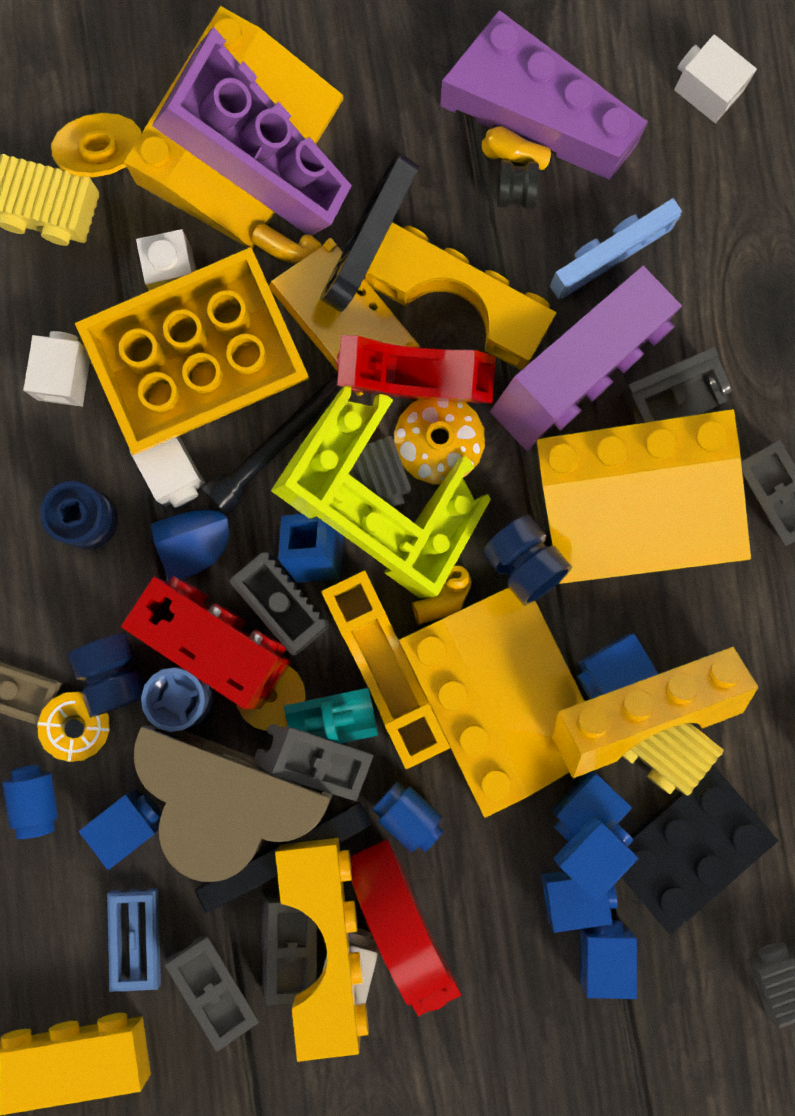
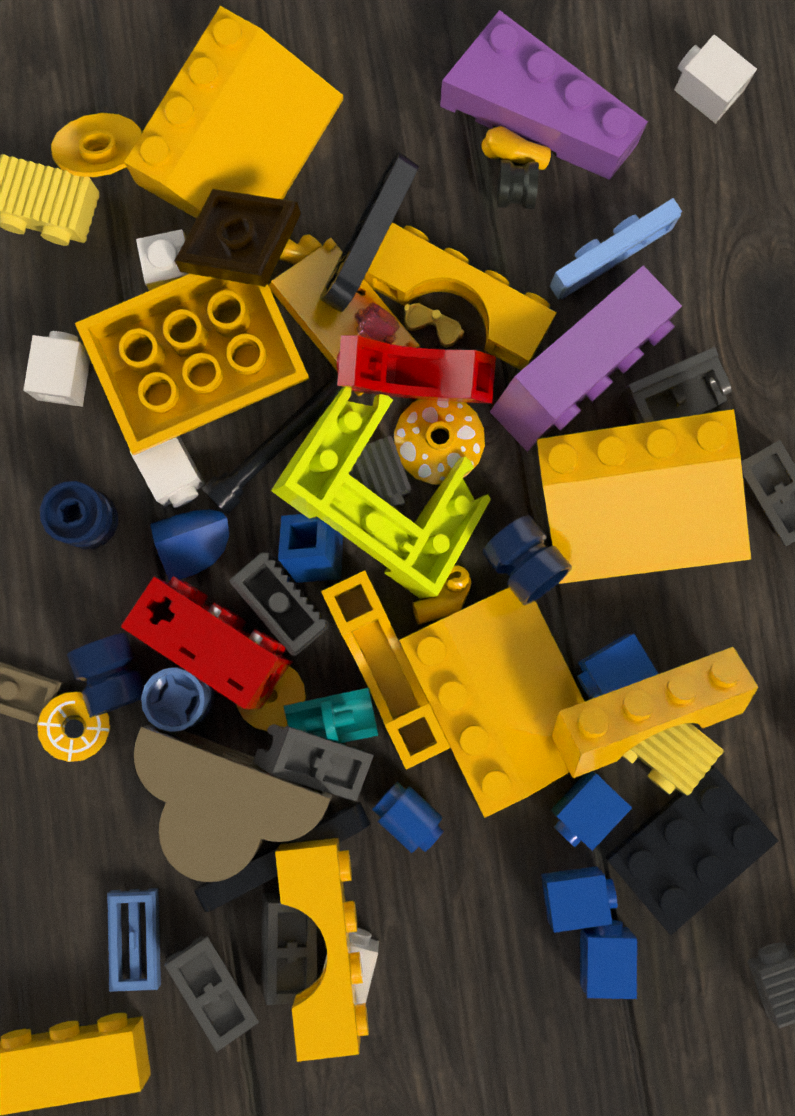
blue brick [2,764,58,839] -> none
blue brick [79,789,162,870] -> none
medium lavender wedge [152,27,352,236] -> none
red arch [350,839,462,1016] -> none
blue brick [553,816,639,903] -> none
none -> dark brown tile [174,189,301,287]
none -> clear pink plate [355,303,400,344]
none -> light yellow piece [404,303,464,348]

